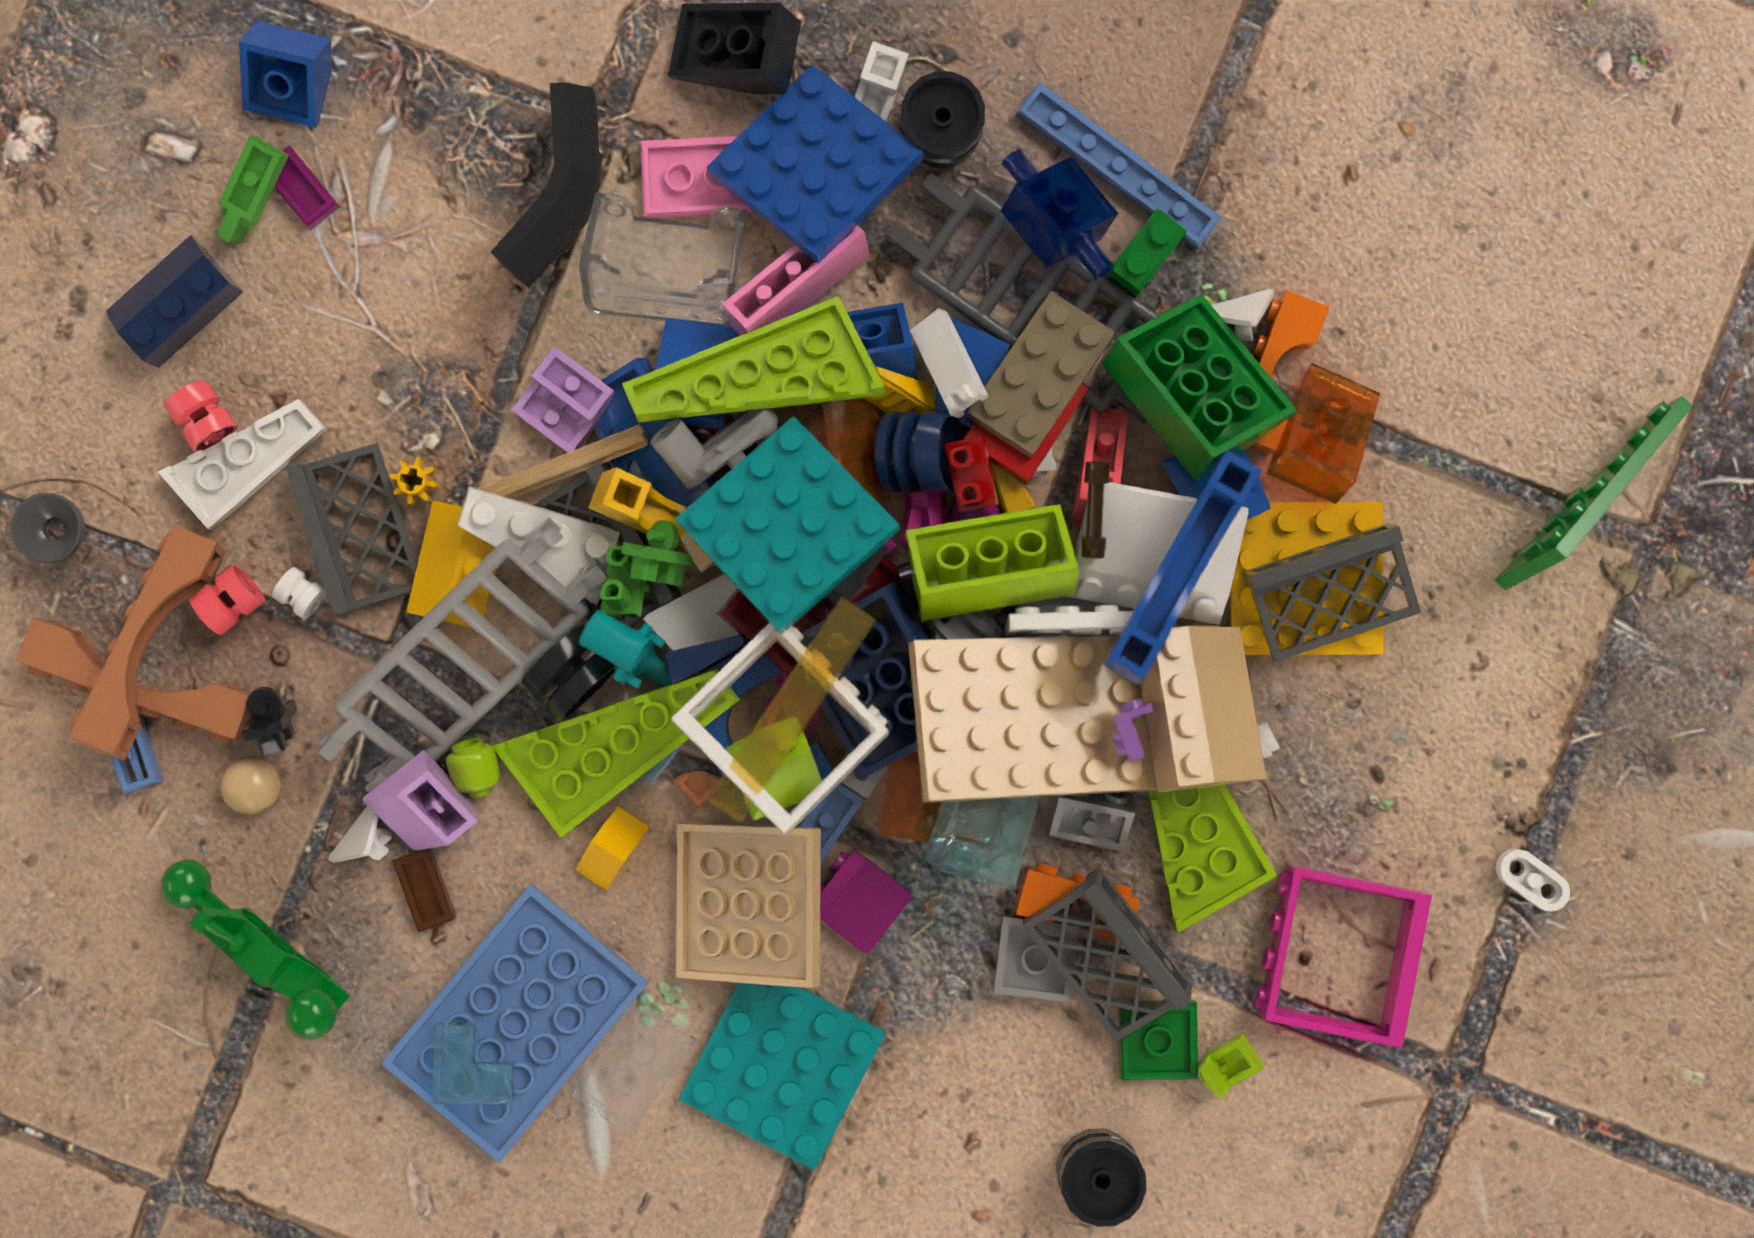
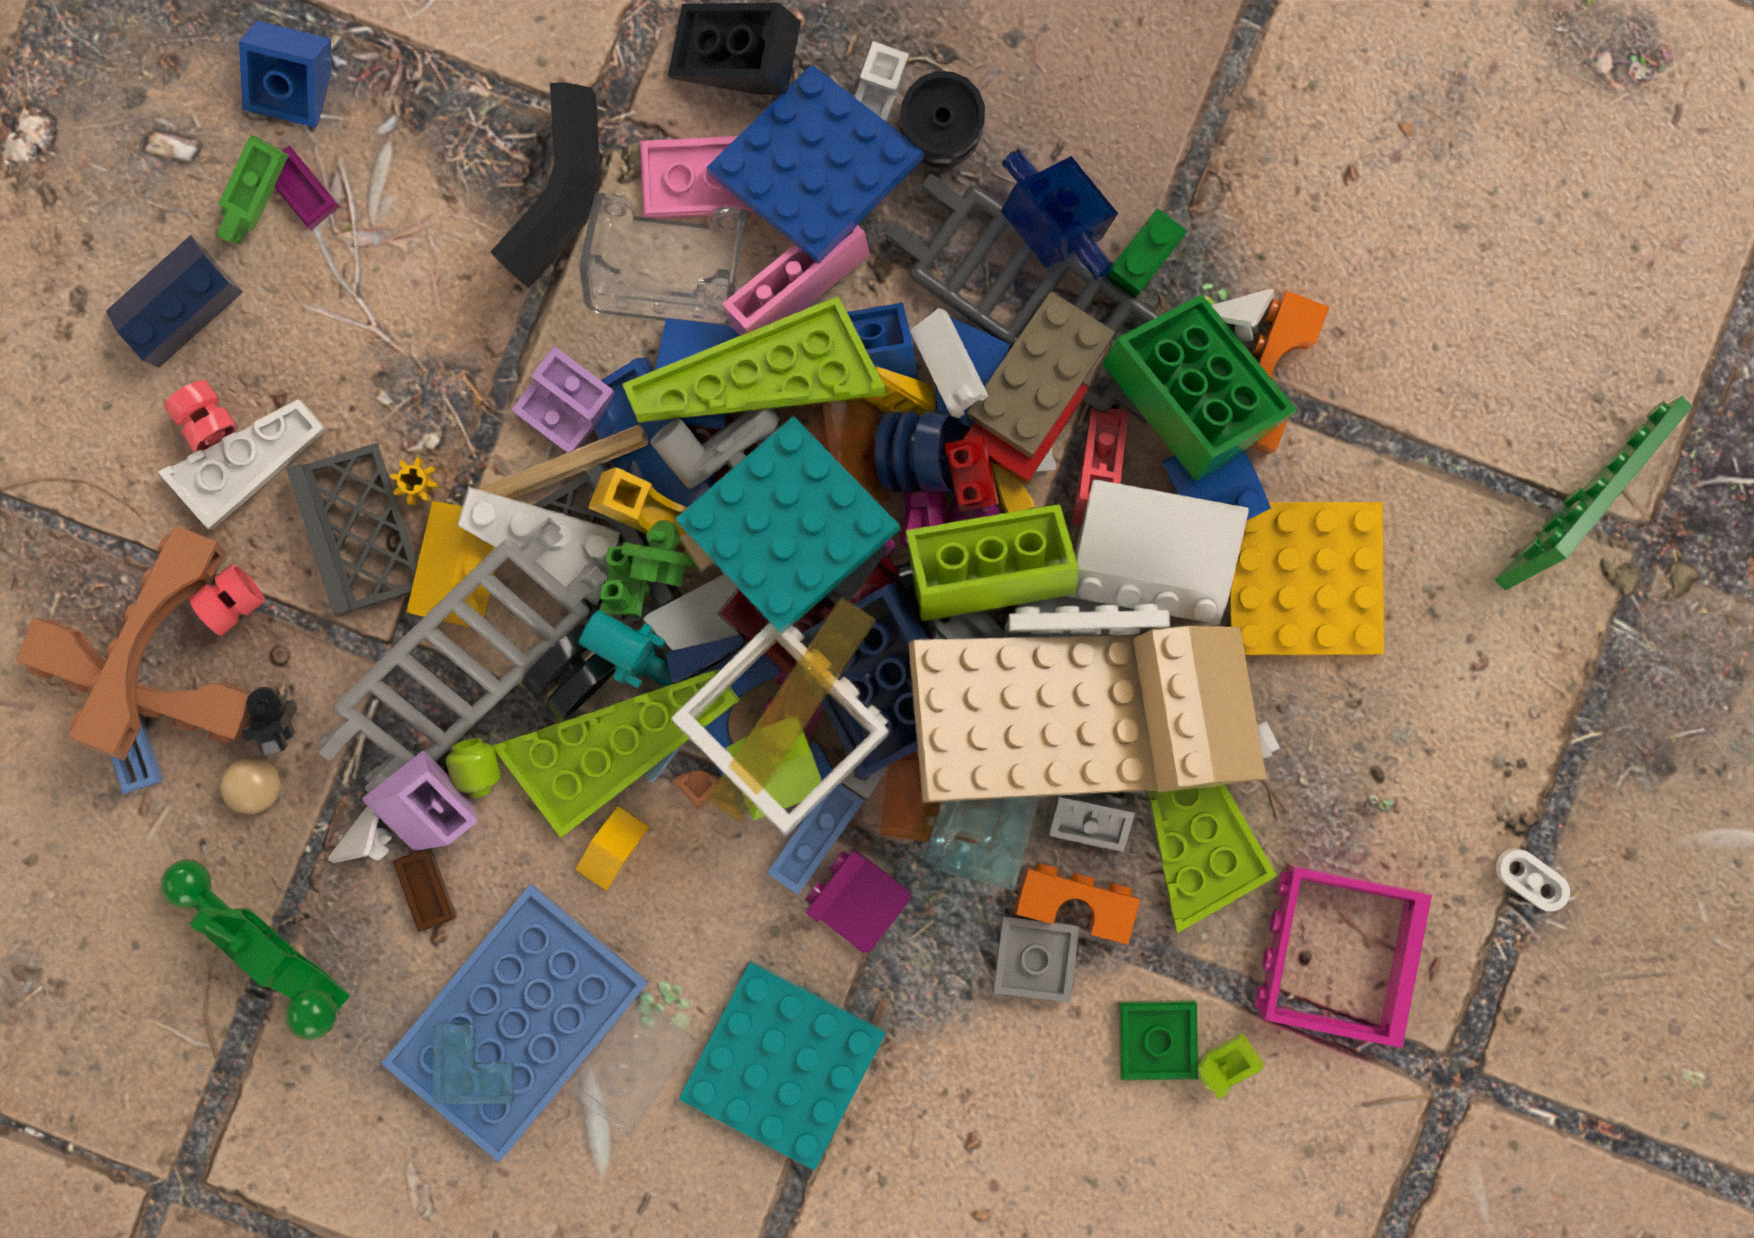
dark grey piece [11,493,85,563] -> none
white wheel [272,567,327,620] -> none
tan plate [676,823,821,988] -> none
medium blue tile [1016,82,1222,250] -> none
dark grey fence [1022,867,1192,1042] -> none
black wheel [1056,1129,1147,1227] -> none
dark brown bar [1081,461,1109,559] -> none
blue arch [1103,451,1262,685] -> none
medium lavender bracket [1111,698,1154,762] -> none
dark grey fence [1243,523,1421,662] -> none
clear orange slope [1267,363,1380,504] -> none

